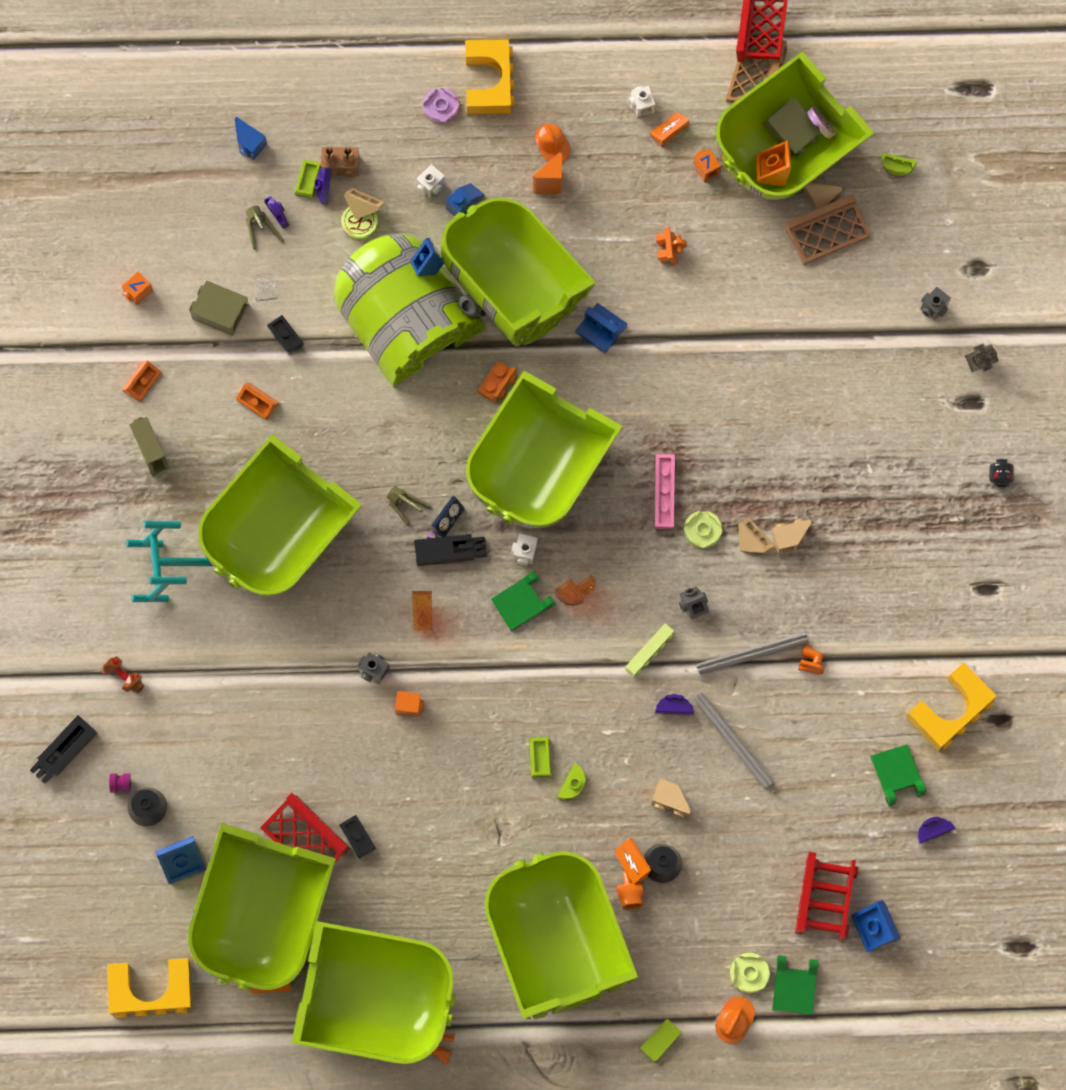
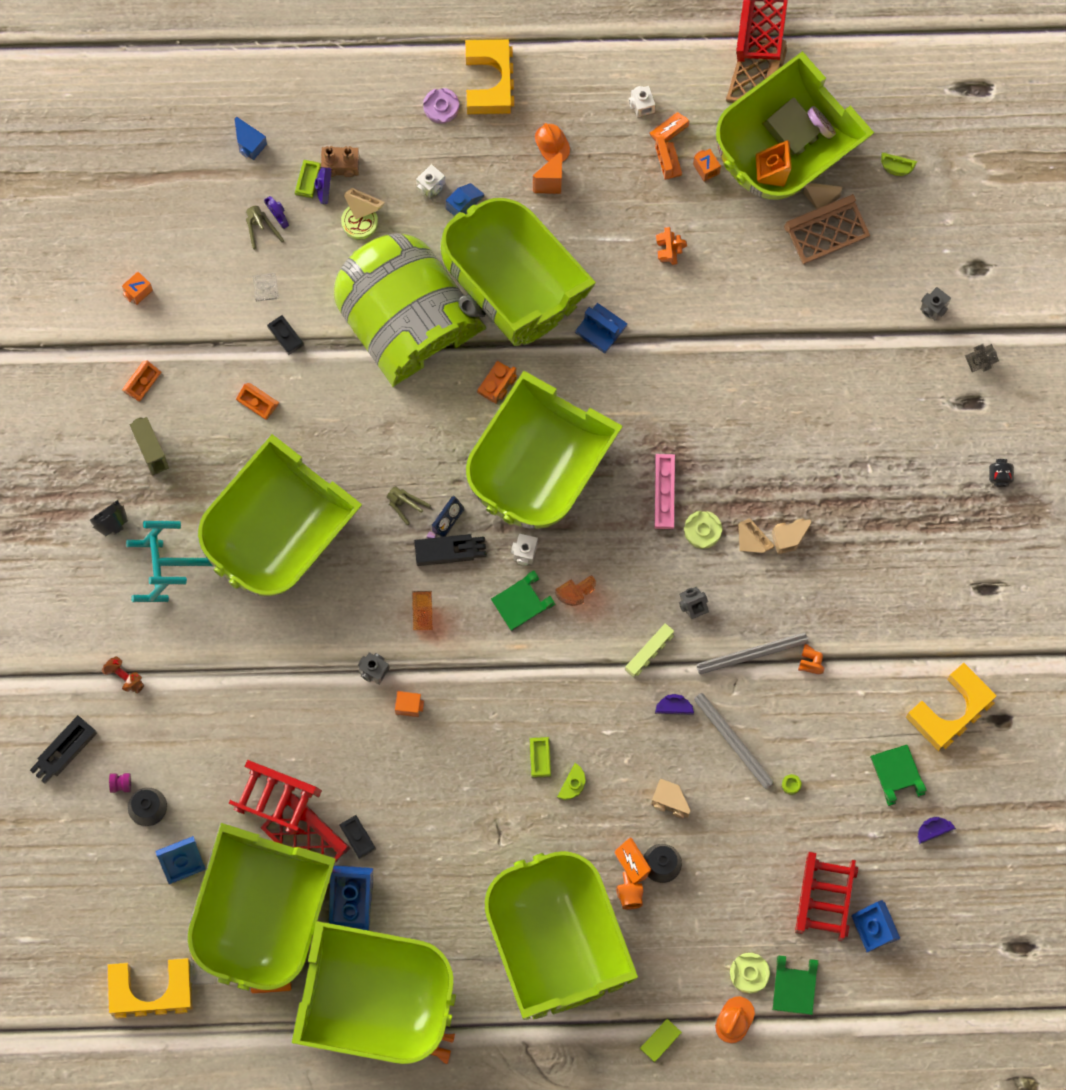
olive brick [189,280,249,336] -> none
blue slope [410,238,444,276] -> none
none -> black cone [90,500,128,537]
none -> red fence [229,760,322,835]
none -> blue slope [329,866,373,931]
none -> orange bracket [655,136,682,180]
none -> lime tile [781,774,802,795]

